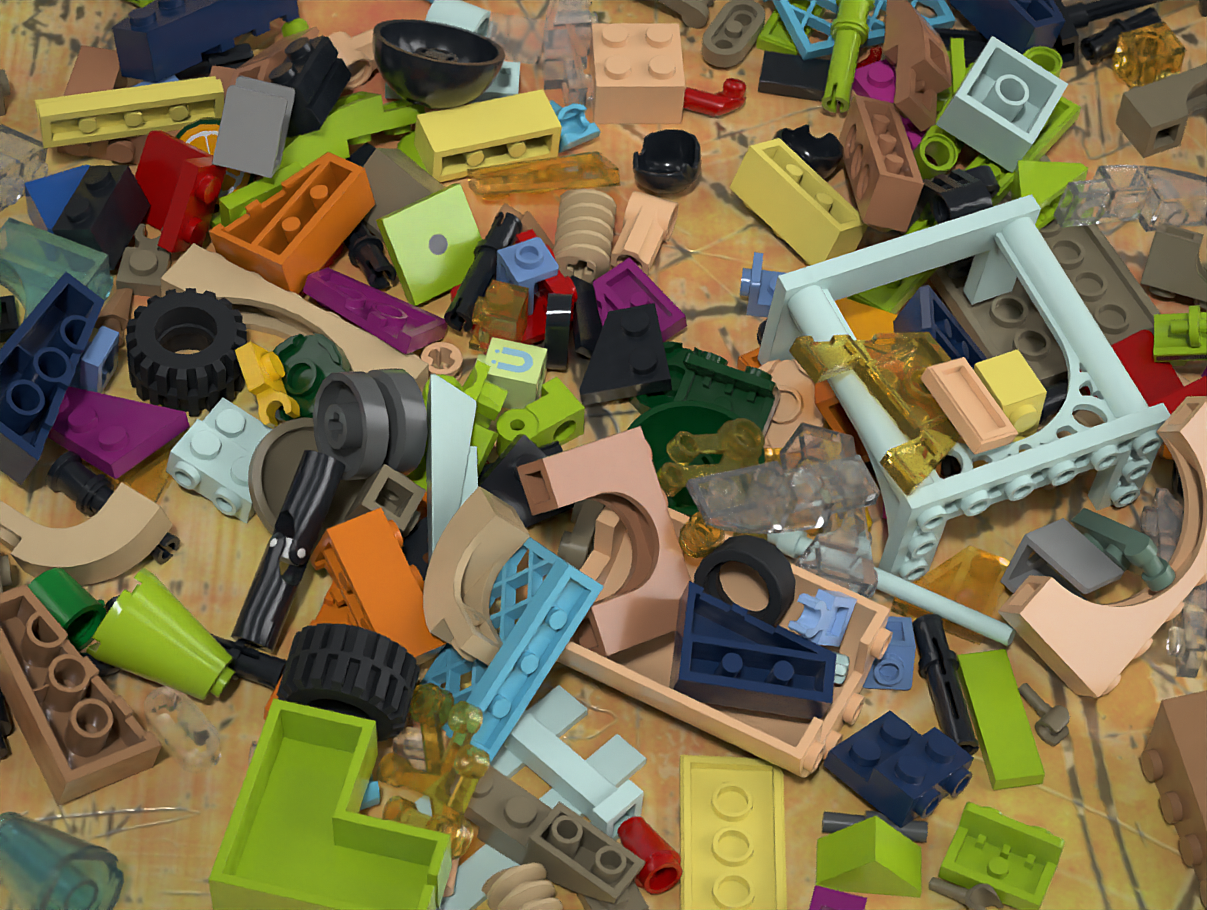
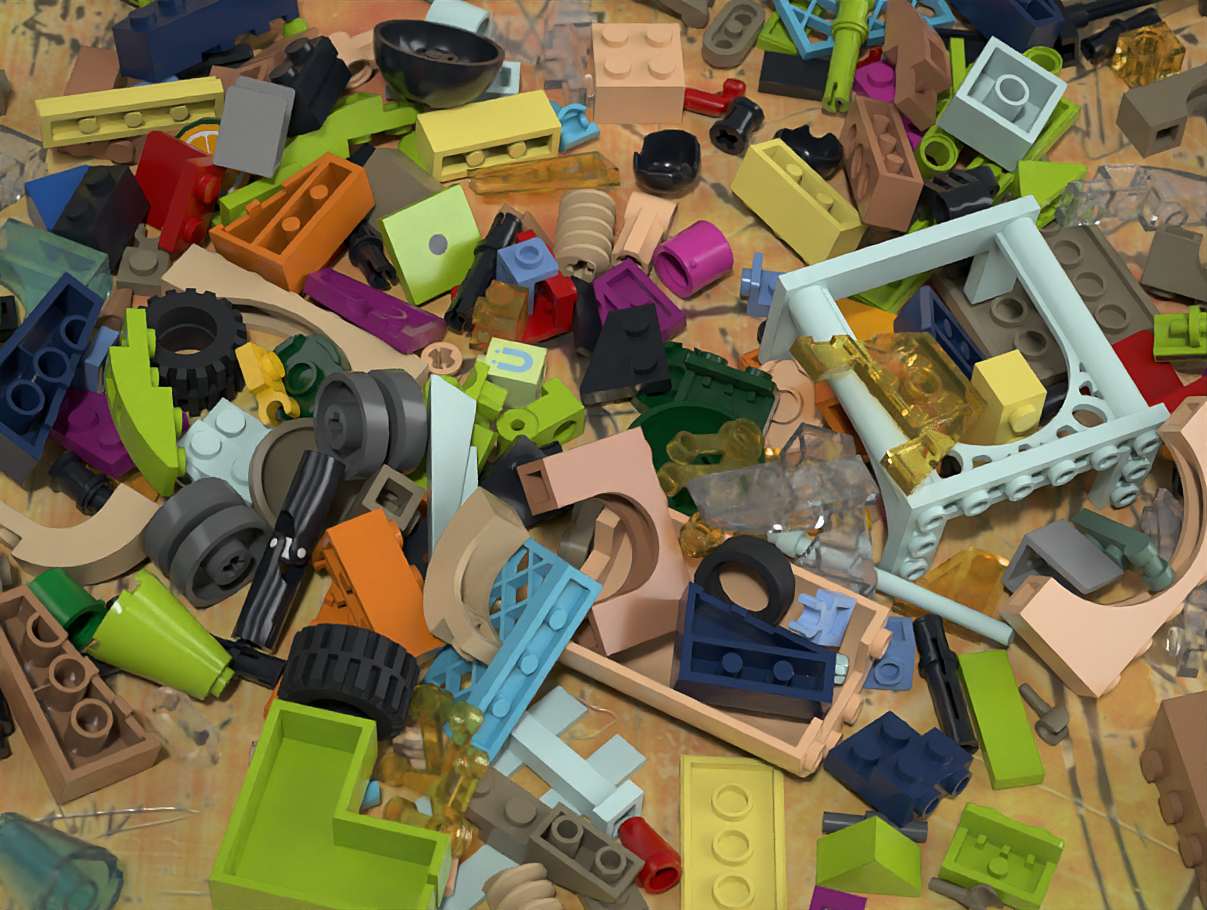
black beam [544,293,572,370] -> none
light nougat tile [920,357,1018,455] -> none
none -> lime slope [103,308,186,497]
none -> dark grey wheel [143,477,273,607]
none -> dark pink piece [653,220,734,298]
none -> black bush [709,96,765,155]

